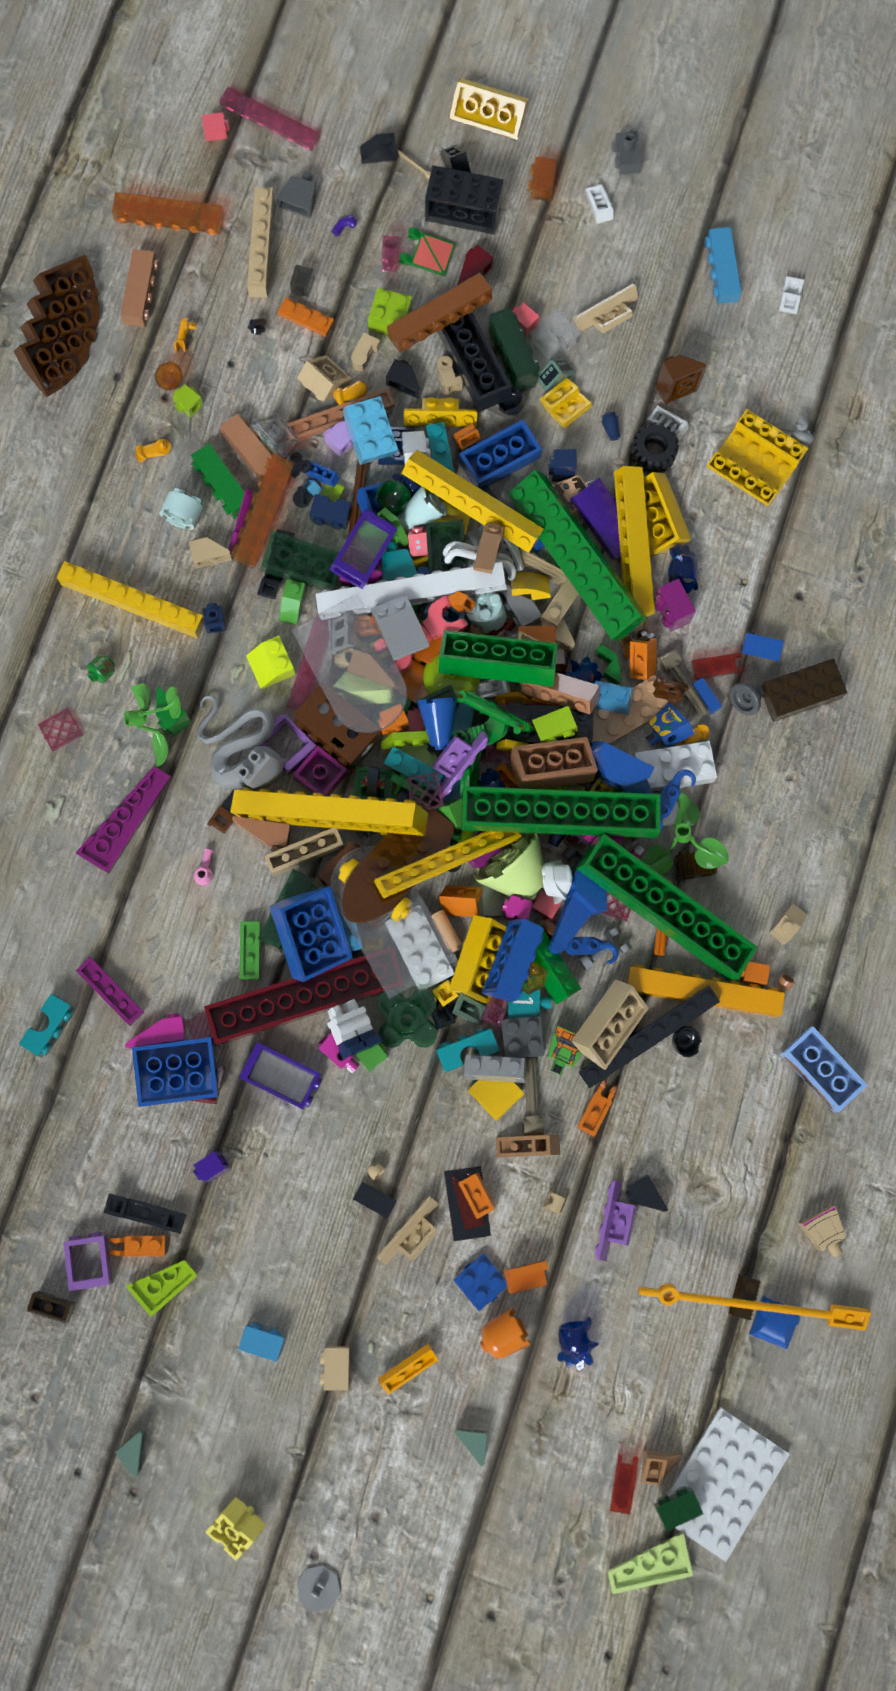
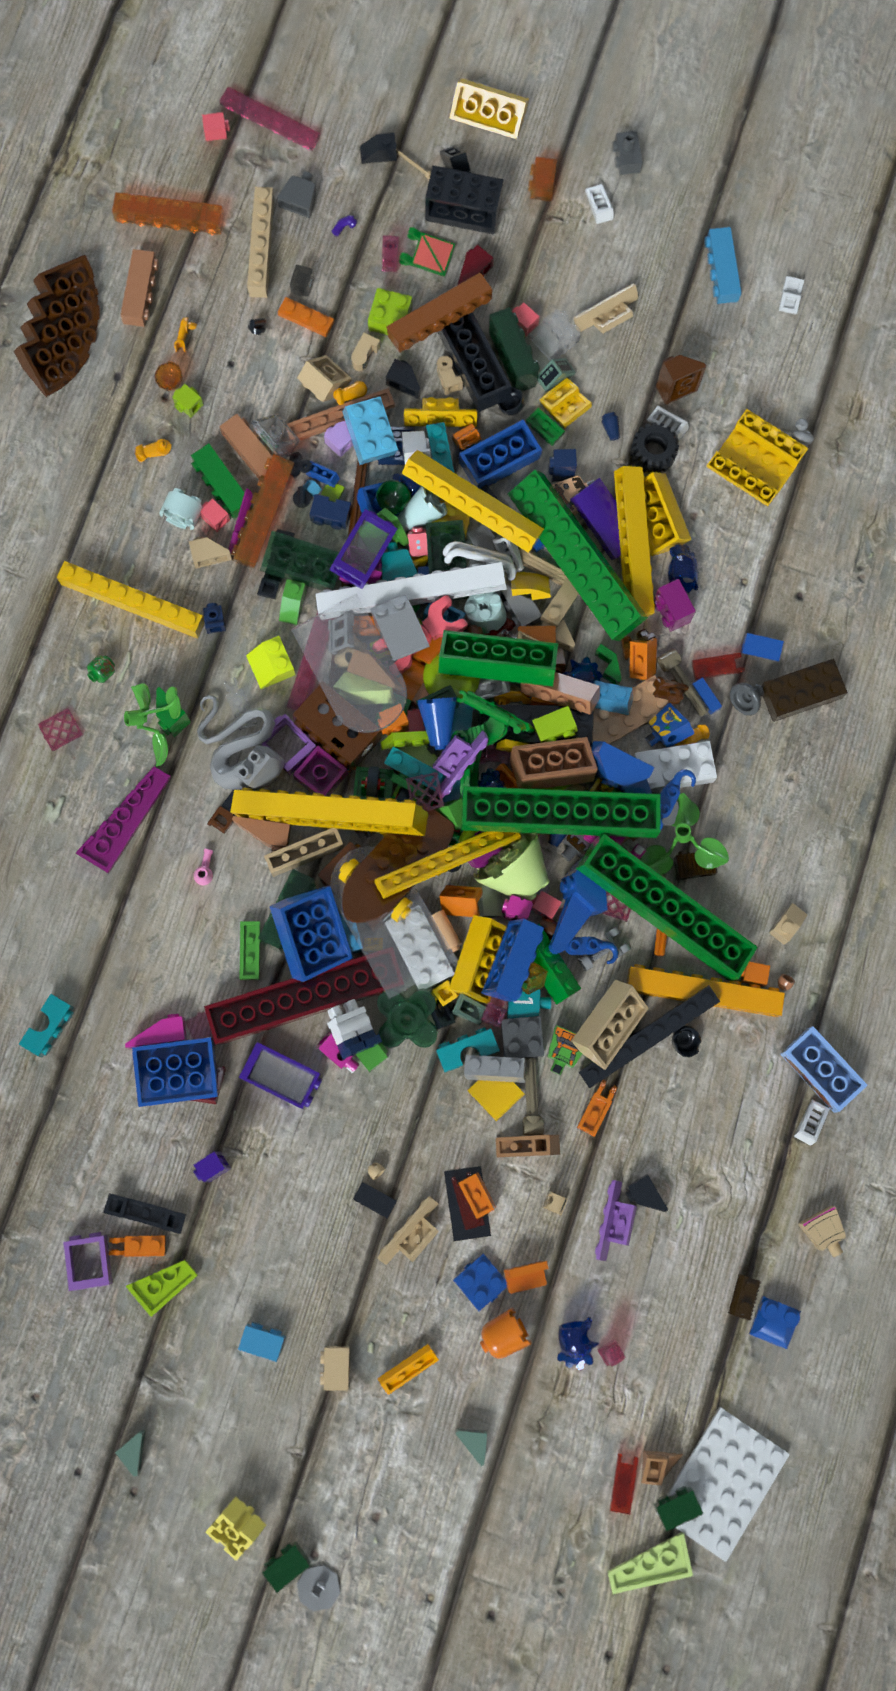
dark brown brick [26,1291,75,1324] -> none
magenta plate [76,957,145,1026] -> none
orange piece [448,591,476,614] -> none
medium nougat slope [473,523,505,574] -> none
white hair [542,860,572,904] -> none
light orange bar [638,1283,871,1331] -> none
none -> coral brick [200,499,230,532]
none -> dark green brick [262,1541,311,1593]
none -> green plate [525,408,565,446]
none -> clear pink leg [597,1339,626,1367]
none -> white slope [794,1099,830,1145]

